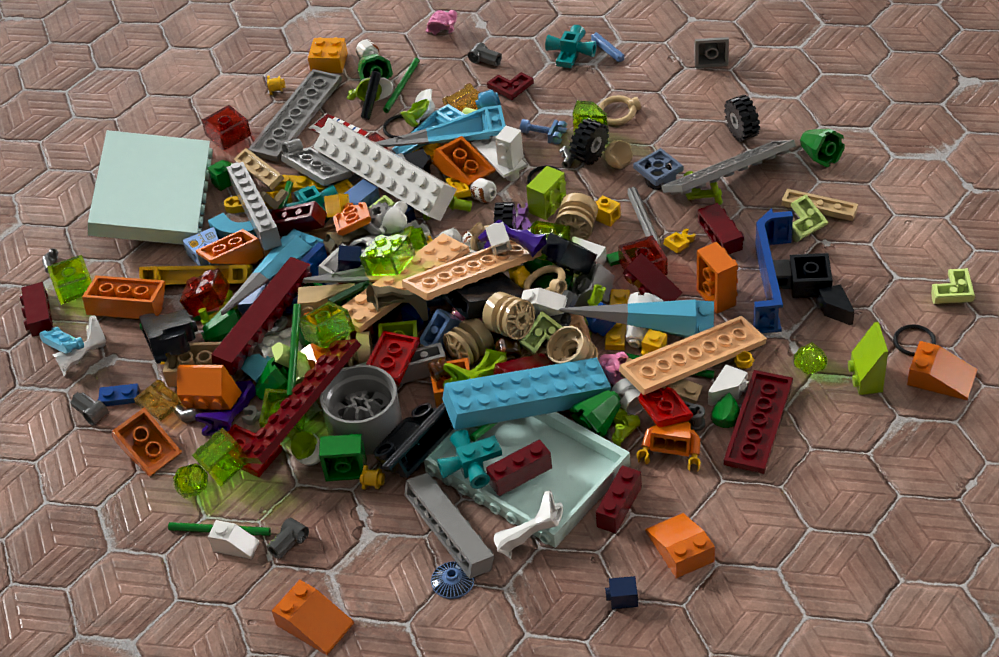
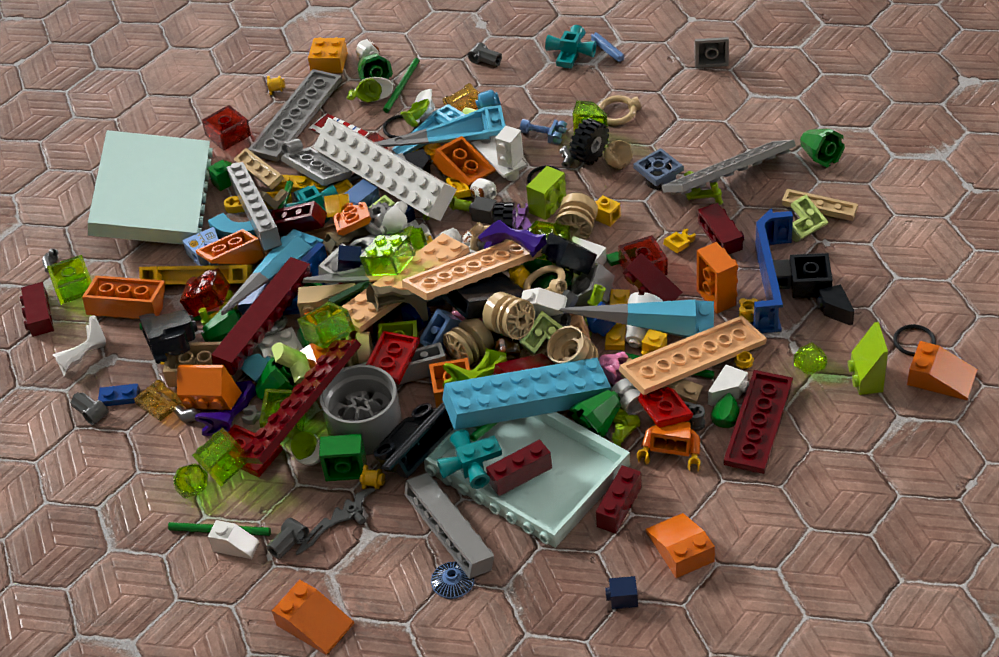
medium azure plate [39,326,84,354] -> none
orange slope [112,407,182,477] -> none
green piece [287,304,301,397] -> none
black axle [361,71,381,120] -> none
bright pink hair [426,10,457,35] -> none
reddish brown wheel [428,358,450,382] -> none
white brick [485,222,512,255] -> none
dark red plate [487,72,534,100] -> none
white animal [494,491,563,559] -> none
light grey axle [627,187,661,251] -> none
black wheel [724,94,760,141] -> none
yellowish green brick [931,268,975,304] -> none
none -> dark grey piece [296,488,375,555]
none -> dark grey brick [469,196,497,225]
none -> yellow brick [739,298,758,323]

